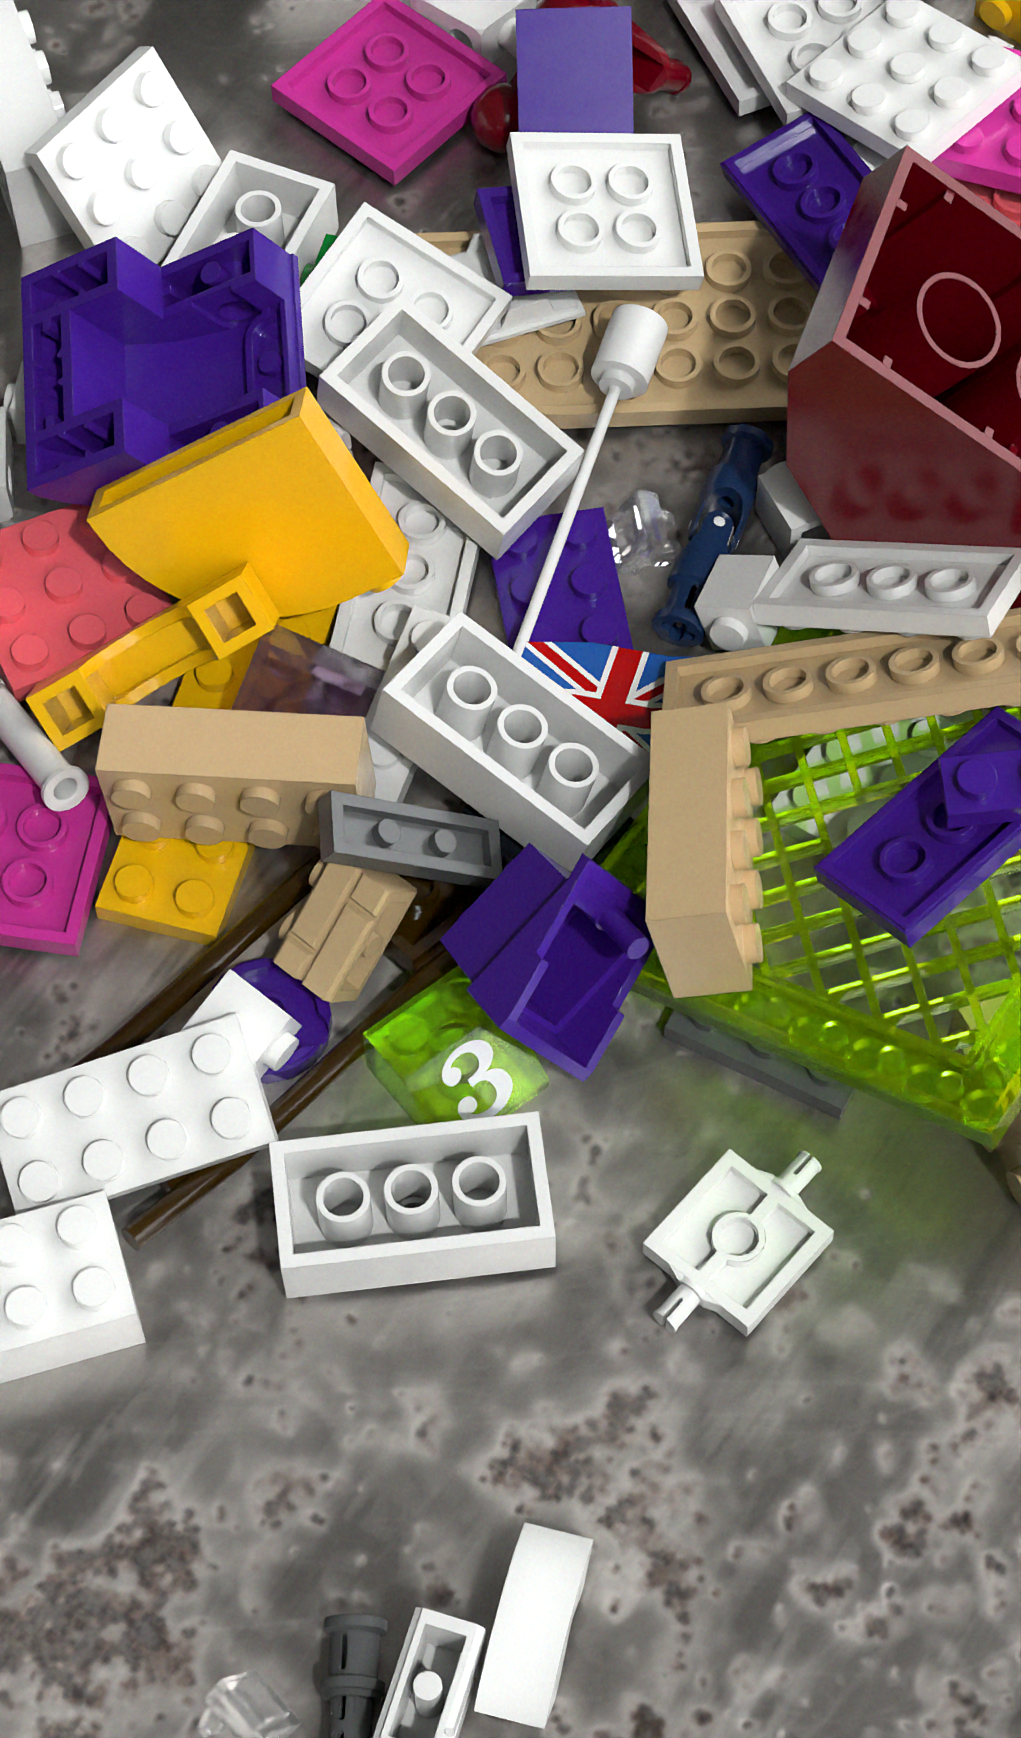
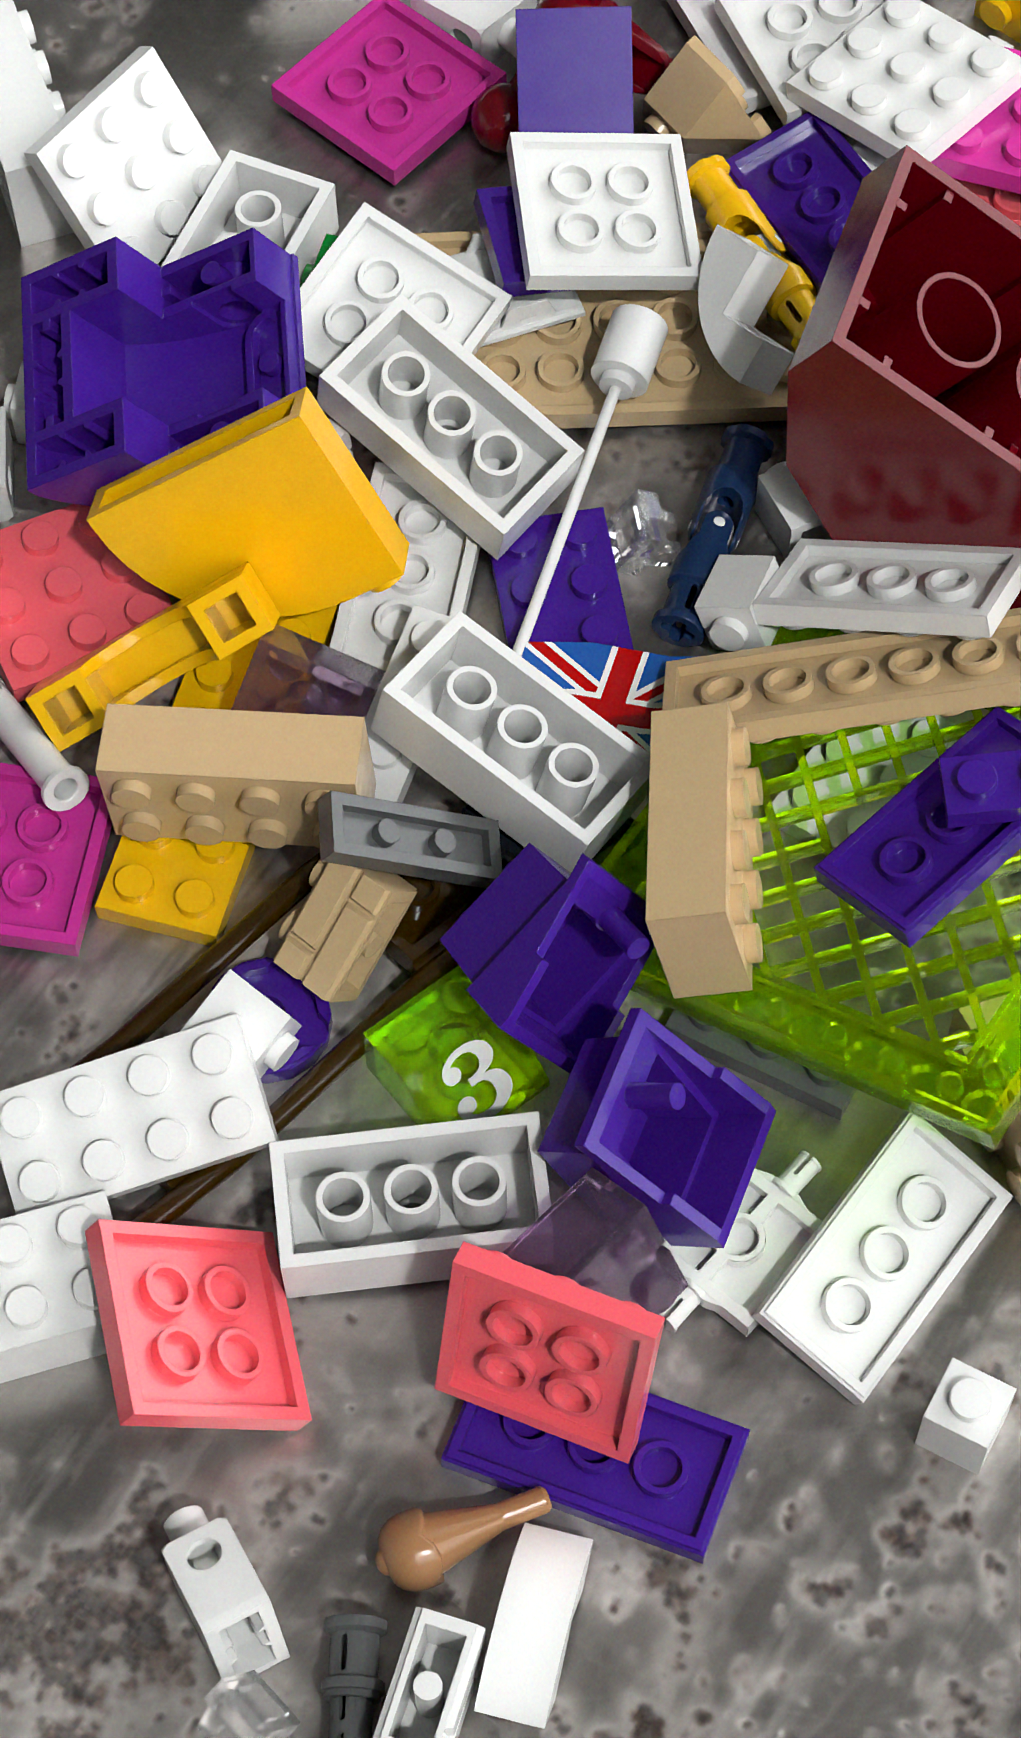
none -> coral plate [85,1219,312,1431]
none -> white torso [161,1505,290,1690]
none -> medium nougat piece [375,1486,552,1592]
none -> coral plate [434,1241,666,1464]
none -> dark purple tile [441,1393,750,1564]
none -> clear purple piece [502,1167,688,1315]
none -> dark purple piece [537,1008,776,1248]
none -> tan slope [642,35,772,154]
none -> yellow piece [687,155,816,352]
none -> white brick [698,224,794,395]
none -> white tile [751,1109,1013,1405]
none -> white brick [915,1358,1017,1475]

